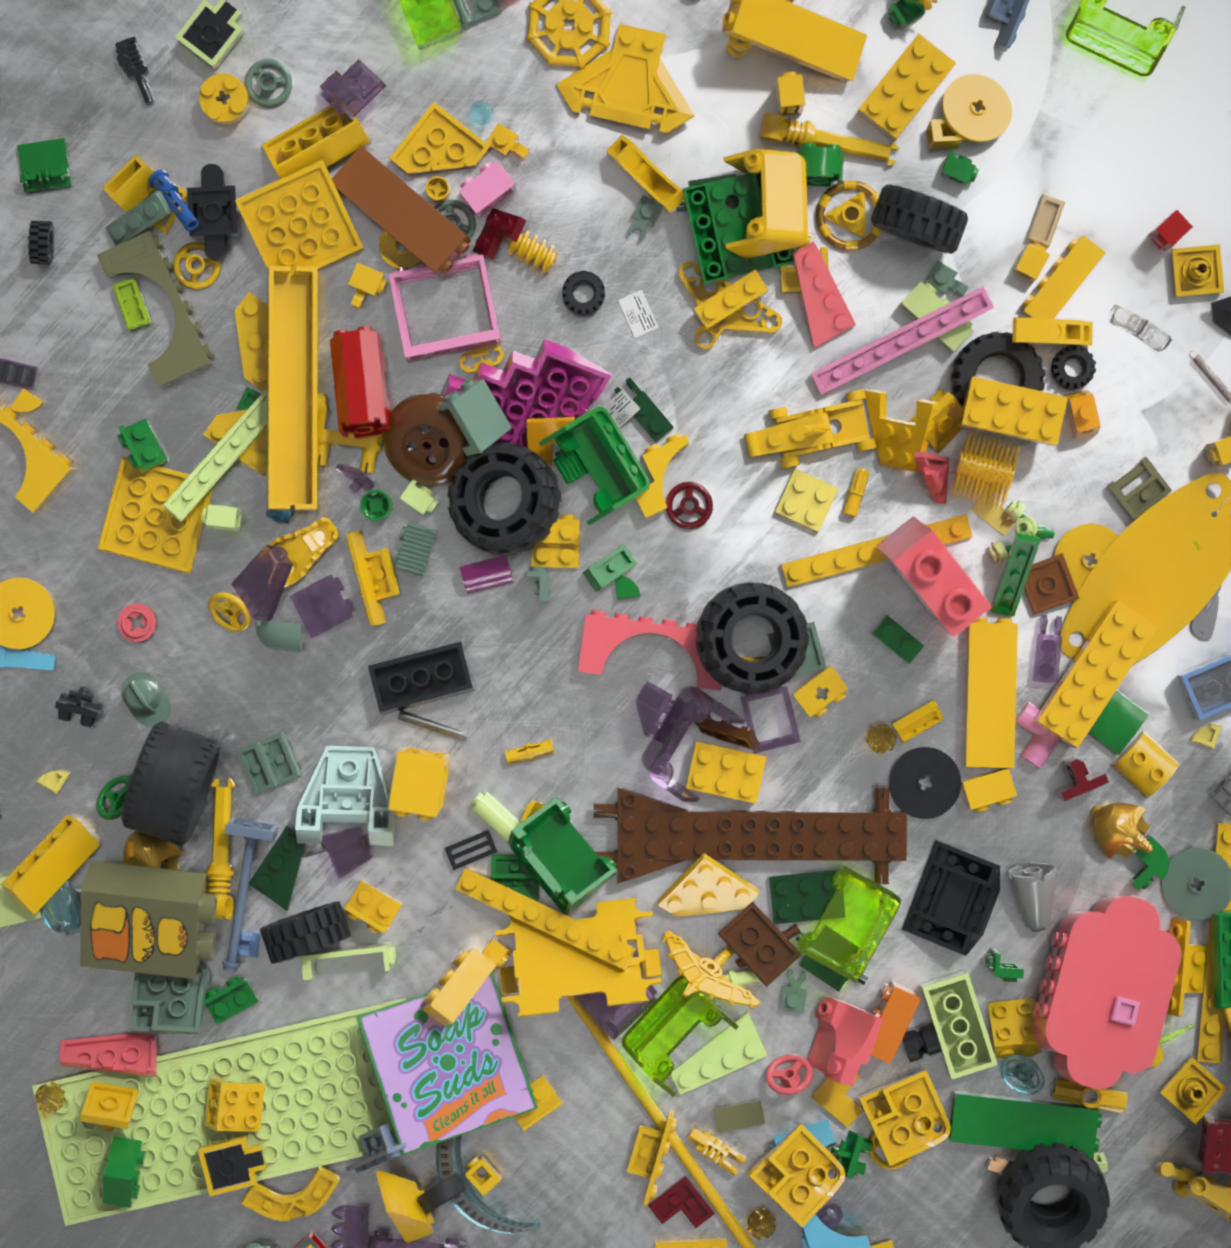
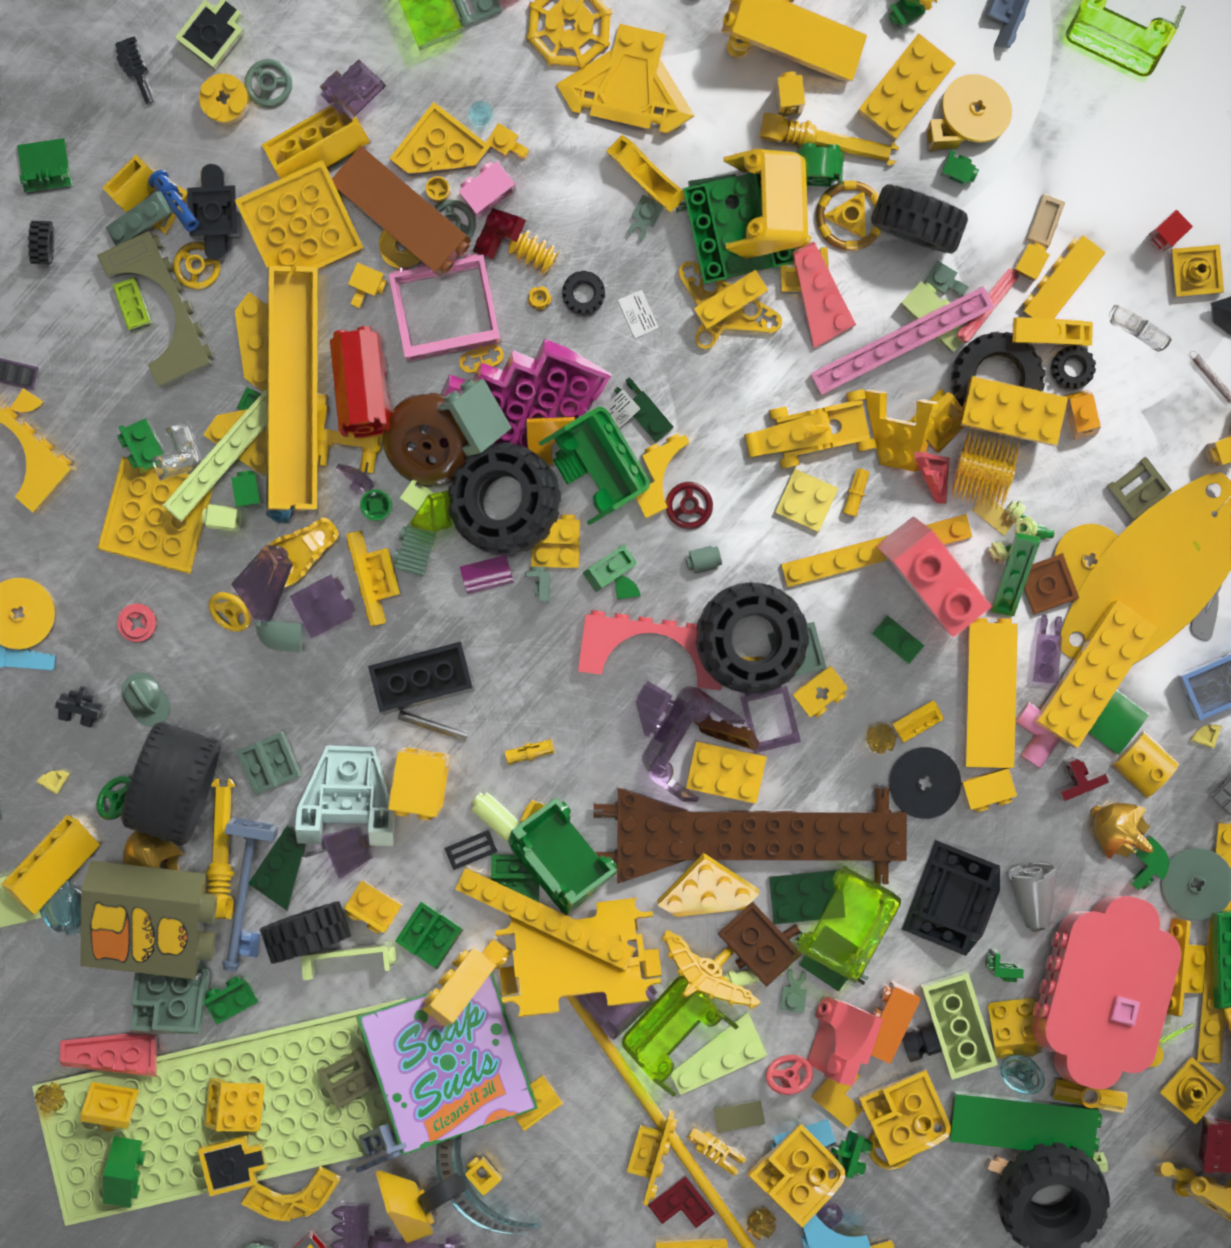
none -> clear brick [152,421,202,481]
none -> green brick [231,470,265,508]
none -> olive plate [317,1047,378,1109]
none -> green slope [395,901,464,969]
none -> clear neon green slope [410,490,452,532]
none -> yellow plate [528,286,551,310]
none -> sand green brick [685,545,722,574]
none -> coral axle [957,268,1019,343]

